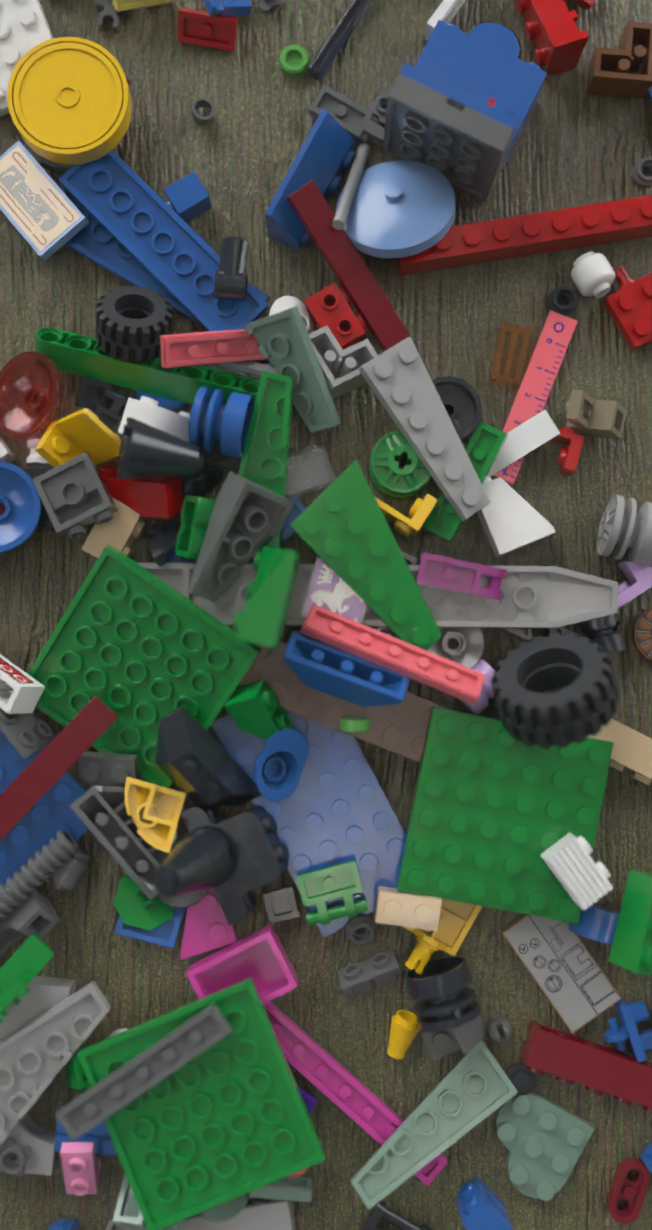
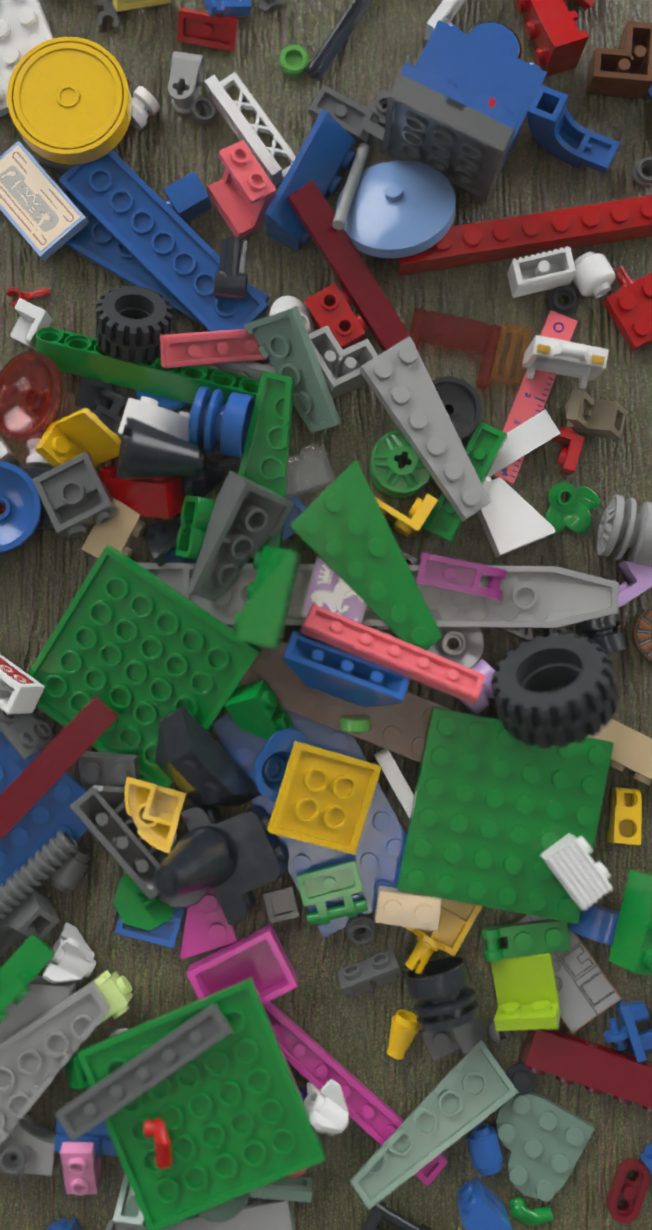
none -> red hand [6,287,50,307]
none -> white panel [10,298,53,350]
none -> white brick [42,922,96,983]
none -> yellowish green brick [84,970,133,1025]
none -> white wheel [130,86,161,130]
none -> red arm [144,1118,172,1169]
none -> light grey piece [168,51,205,115]
none -> white fence [205,72,296,186]
none -> coral panel [206,140,277,238]
none -> yellow plate [267,741,382,855]
none -> white brick [304,1078,349,1136]
none -> white beam [373,748,414,819]
none -> clear red plate [410,308,501,389]
none -> blue brick [466,1123,503,1175]
none -> green plate [482,919,571,962]
none -> lime bracket [491,953,561,1031]
none -> white brick [507,246,576,298]
none -> green arm [509,1197,554,1227]
none -> white piece [522,335,609,389]
none -> blue arch [527,85,620,174]
none -> green plate [546,482,601,534]
none -> yellow leg [606,787,642,845]

